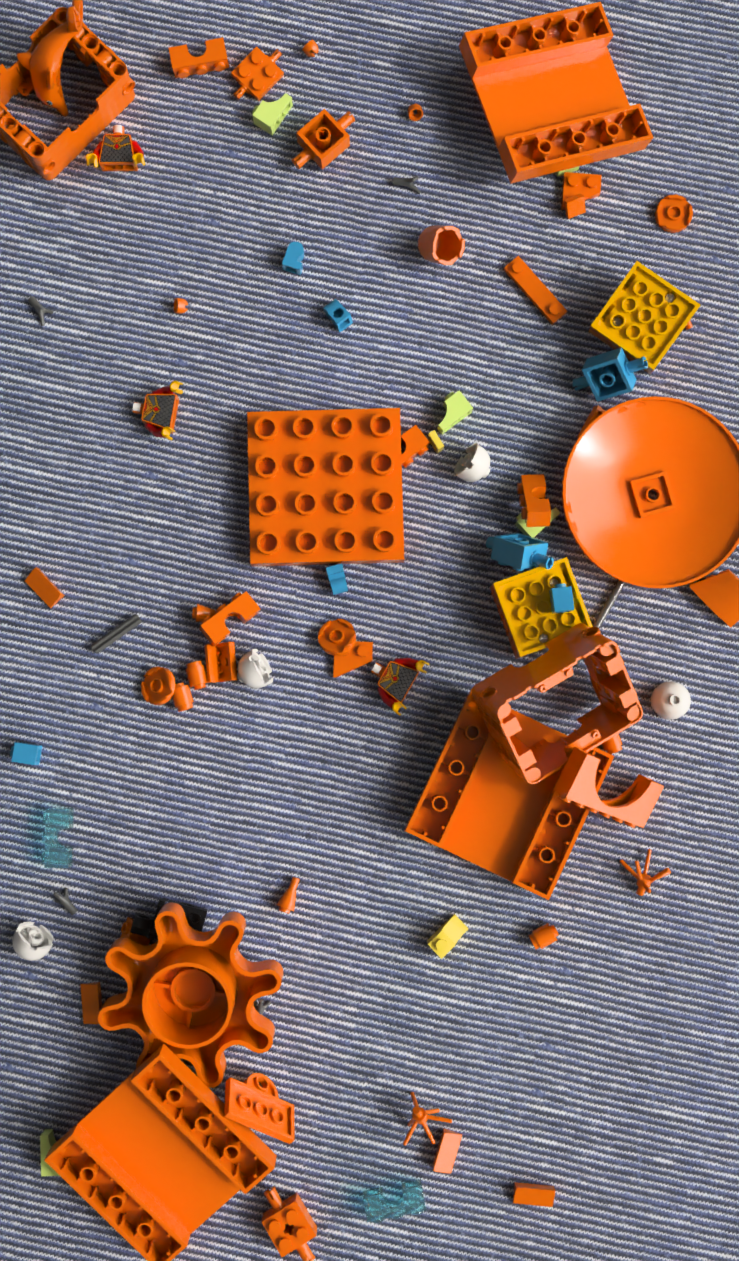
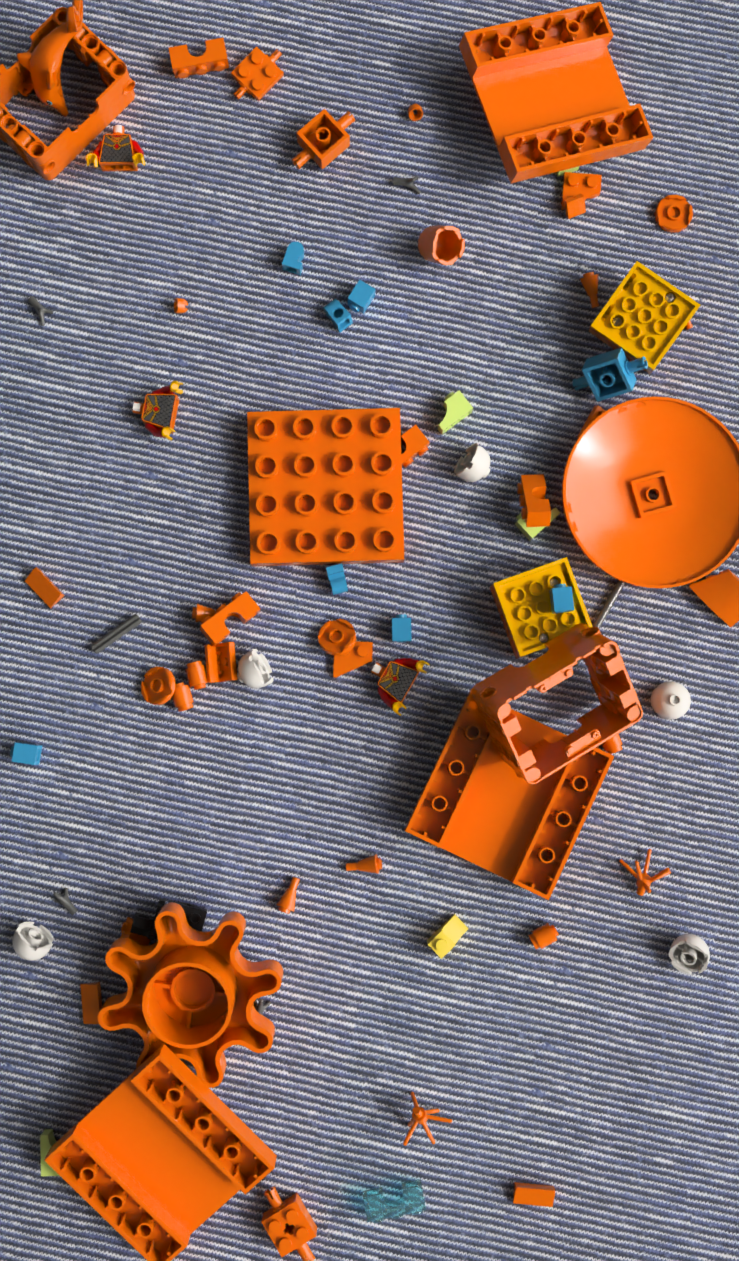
clear light blue arch [42,808,74,868] -> none
orange plate [224,1073,294,1144] -> none
yellowish green arch [252,93,293,135] -> none
orange hinge [302,40,319,57] -> none
light yellow tile [427,430,444,453] -> none
slope [432,1128,462,1174] -> none
dark azure brick [486,533,554,571] -> none
orange plate [504,256,567,325] -> none
arch [553,747,664,828] -> none
none -> orange cone [346,854,382,874]
none -> dark azure brick [348,279,376,314]
none -> dark azure brick [392,614,412,642]
none -> orange cone [580,272,599,308]
none -> white cylinder [668,934,710,974]

